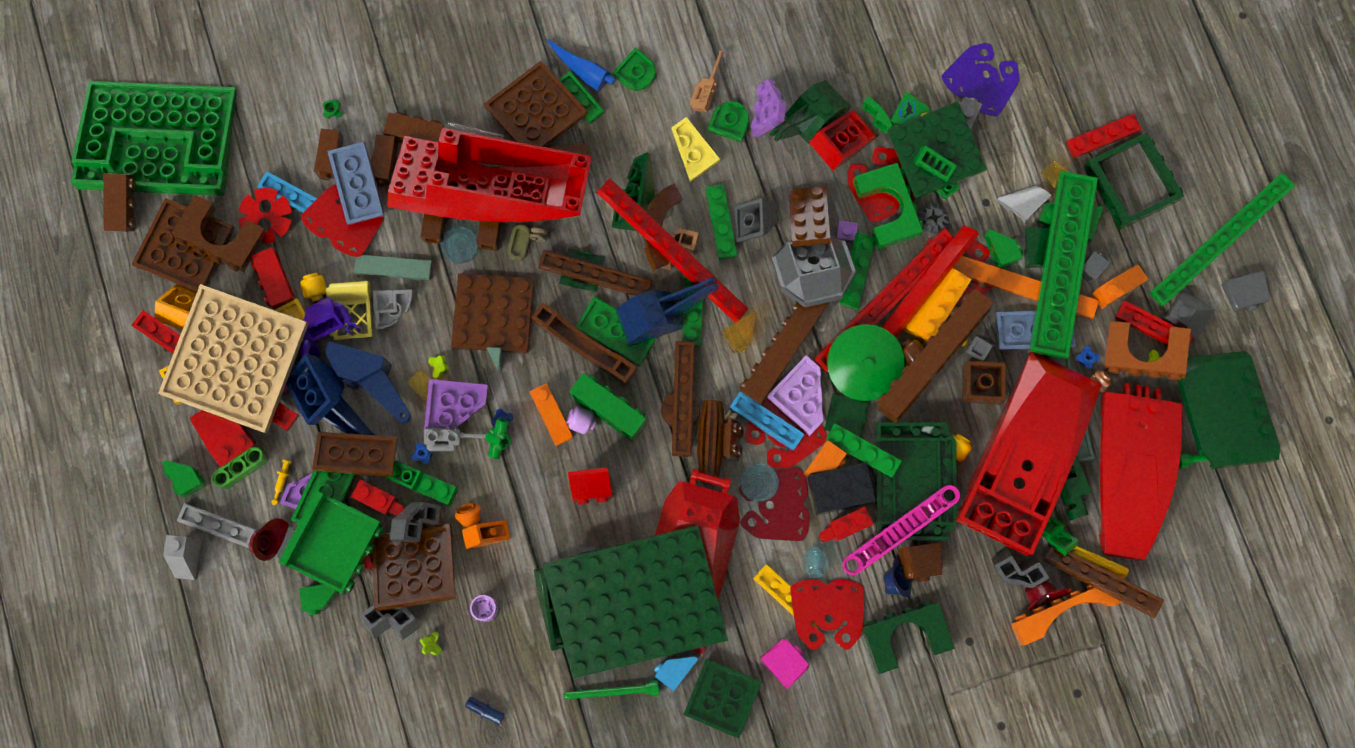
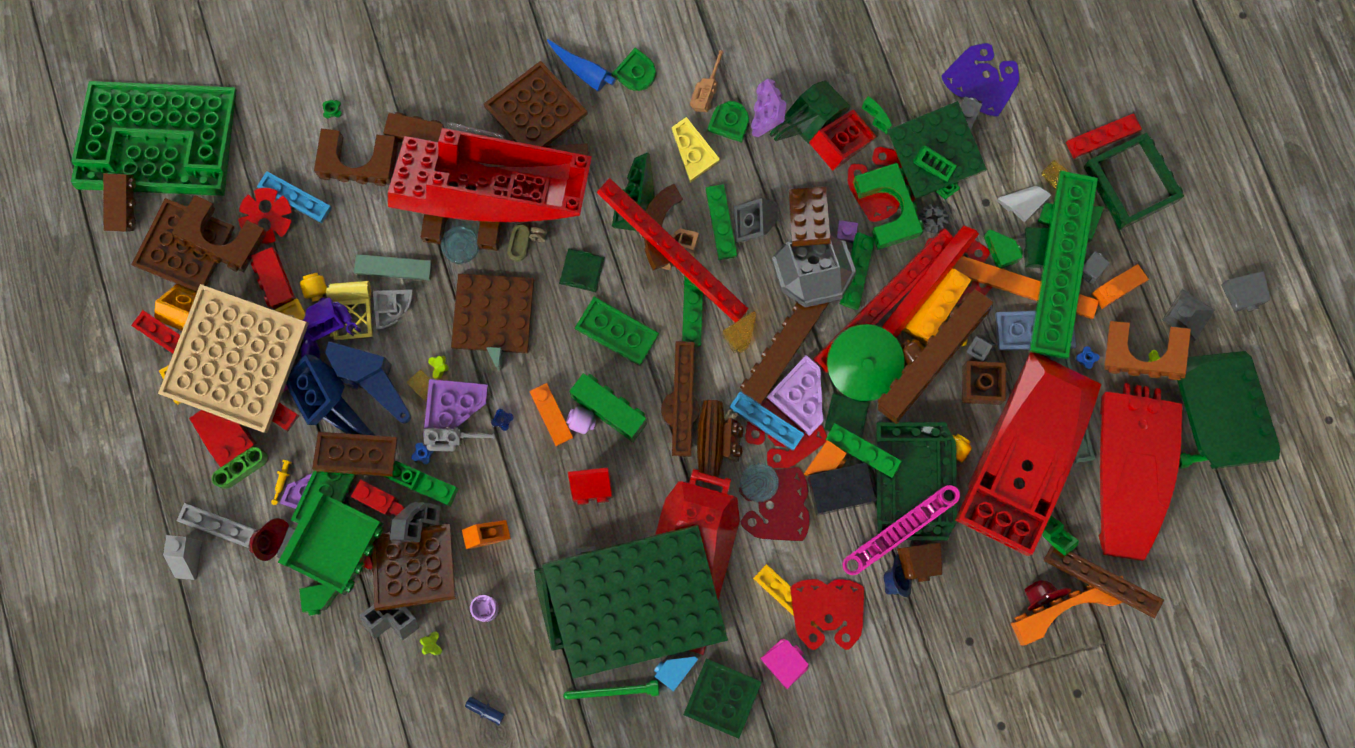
green slope [162,460,207,498] -> none
red piece [301,184,383,257] -> none
sand blue plate [327,141,385,225] -> none
orange cone [455,503,481,528] -> none
green axle [485,418,511,459] -> none
reddish brown arch [531,303,637,387] -> none
reddish brown tile [538,249,653,296] -> none
green tile [559,71,605,124] -> none
dark blue slope [616,278,719,346] -> none
clear light blue head [803,547,829,578] -> none
red brick [819,507,873,543] -> none
dark green arch [862,600,955,674] -> none
green torso [891,92,930,128] -> none
dark grey brick [991,549,1049,588] -> none
dark green plate [1060,456,1091,521] -> none
yellow axle [1072,546,1129,578] -> none
nougat plate [1090,370,1112,393] -> none
red plate [1114,300,1193,345] -> none
green plate [1149,173,1296,307] -> none

